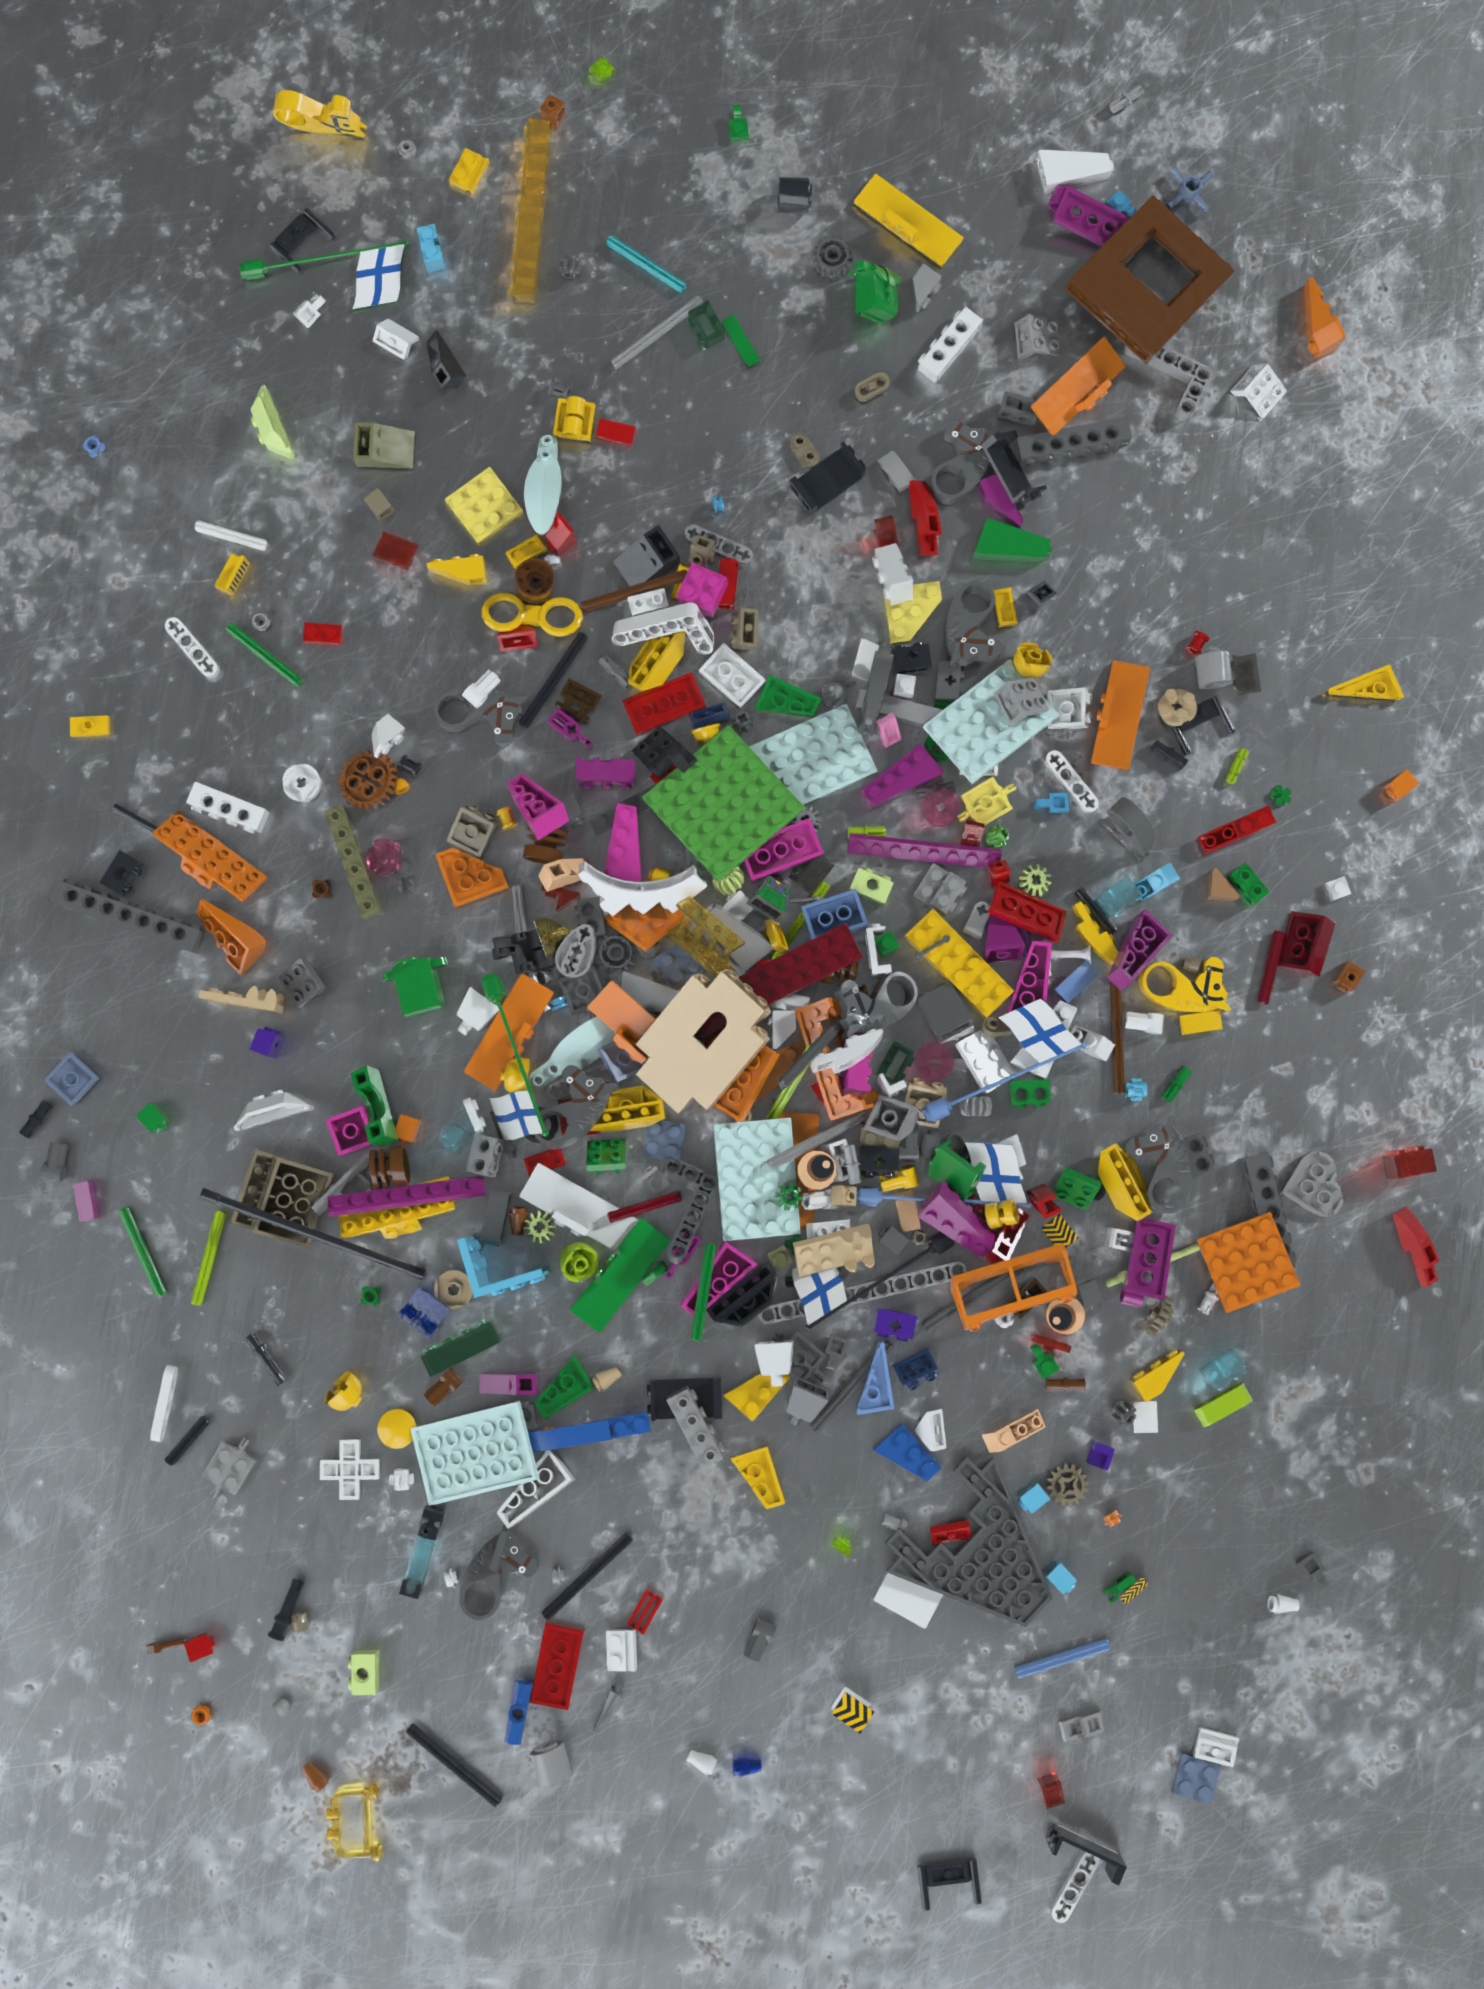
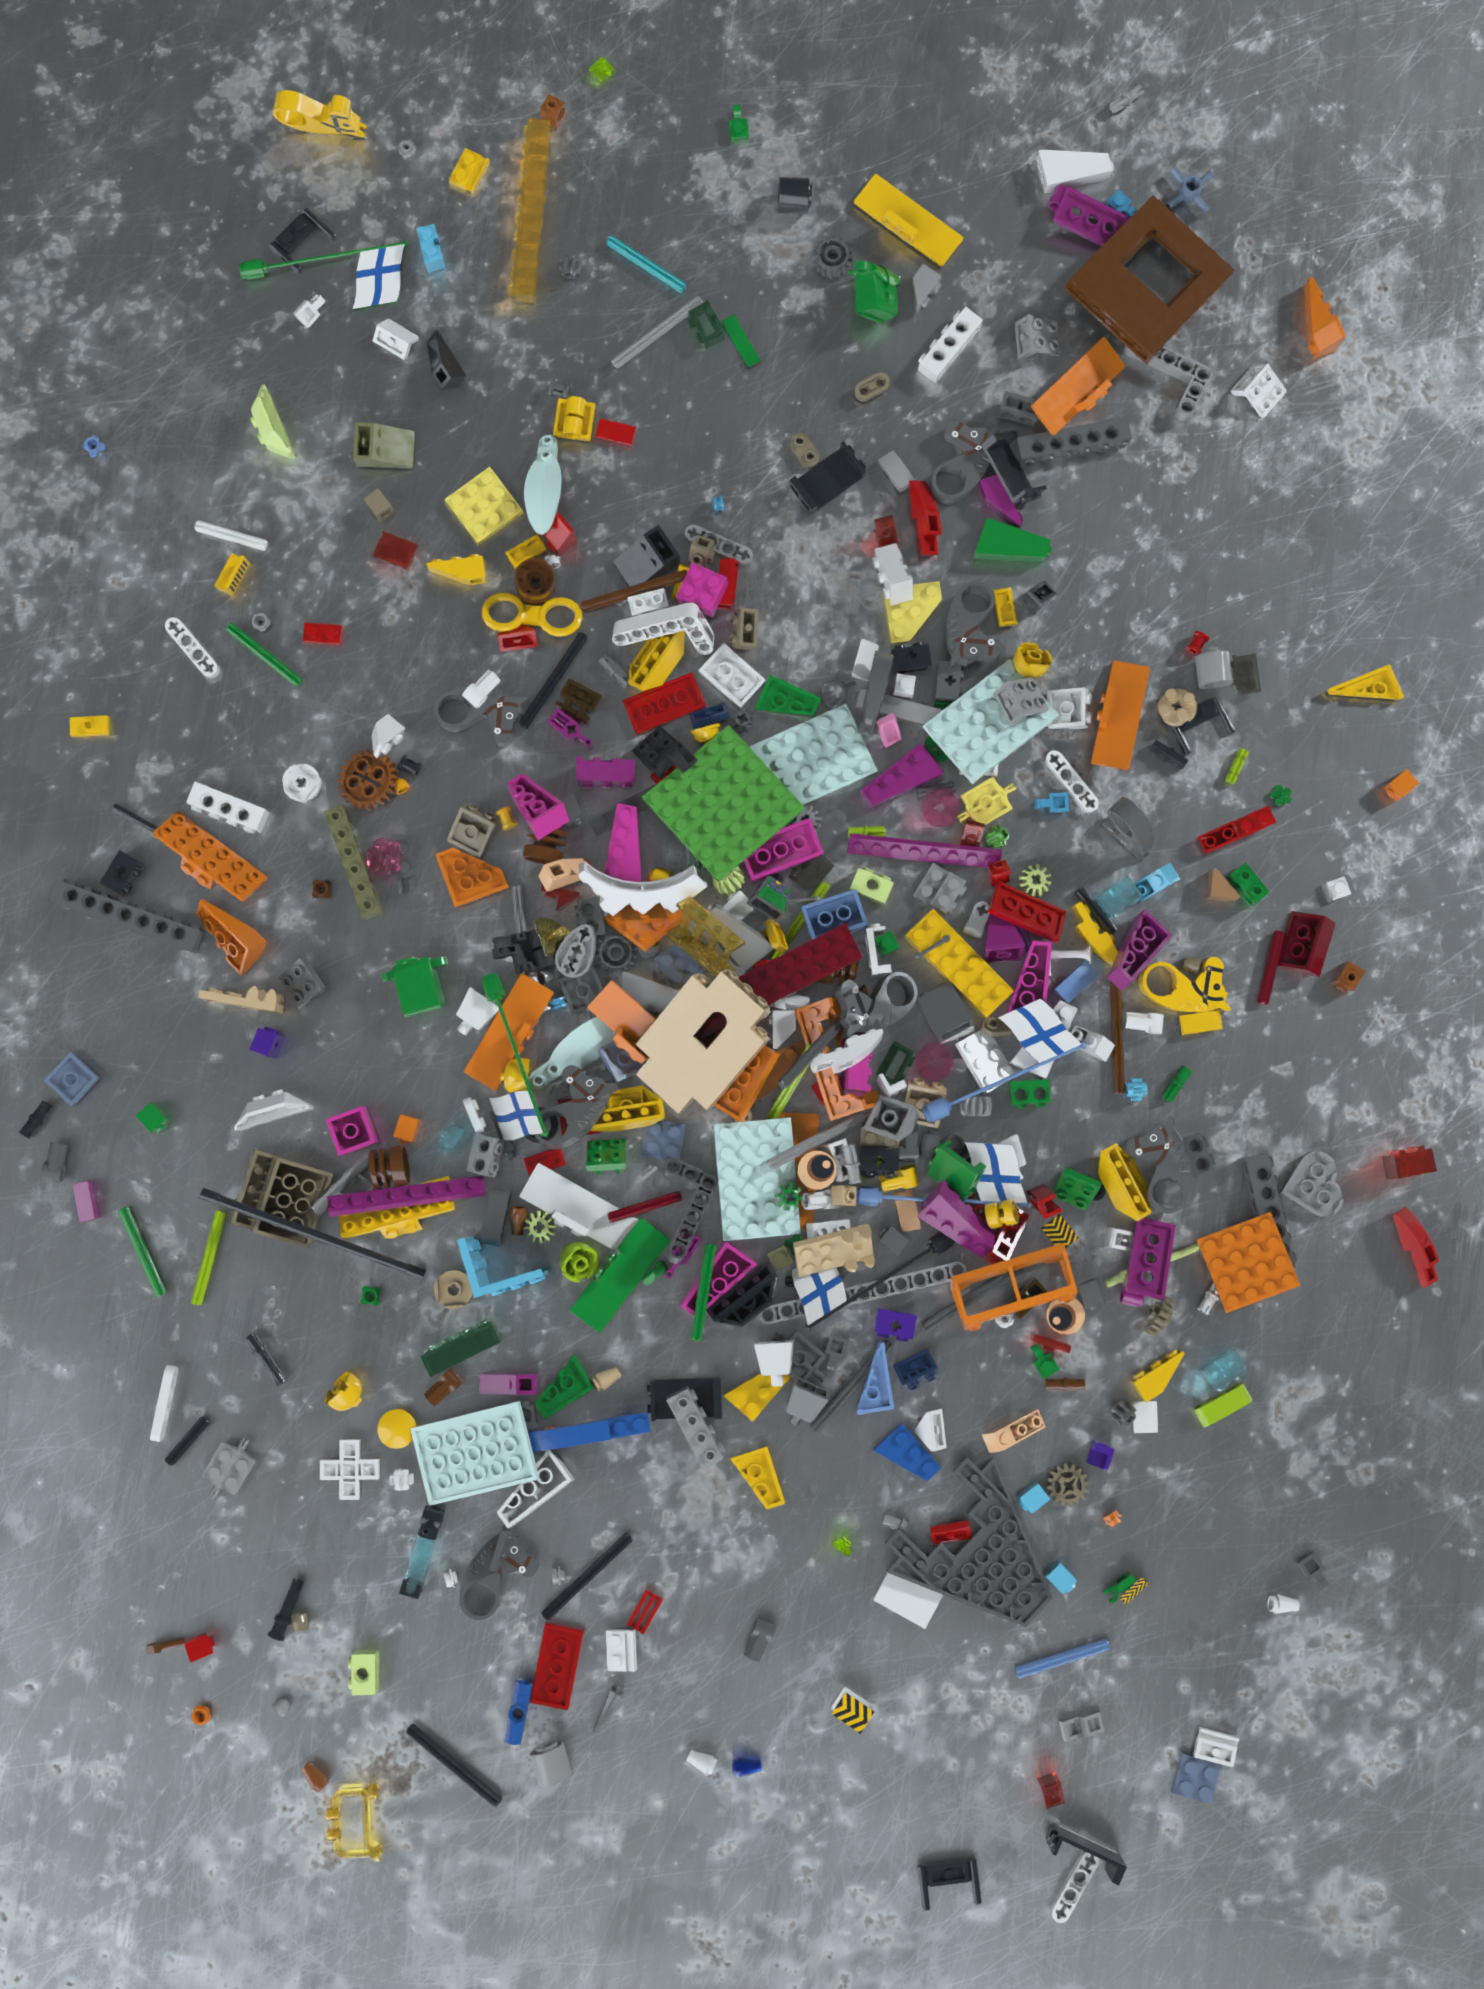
green arch [350,1066,398,1147] -> none
clear blue hinge [398,1286,450,1339] -> none
dark tan hose [911,1230,927,1245] -> none

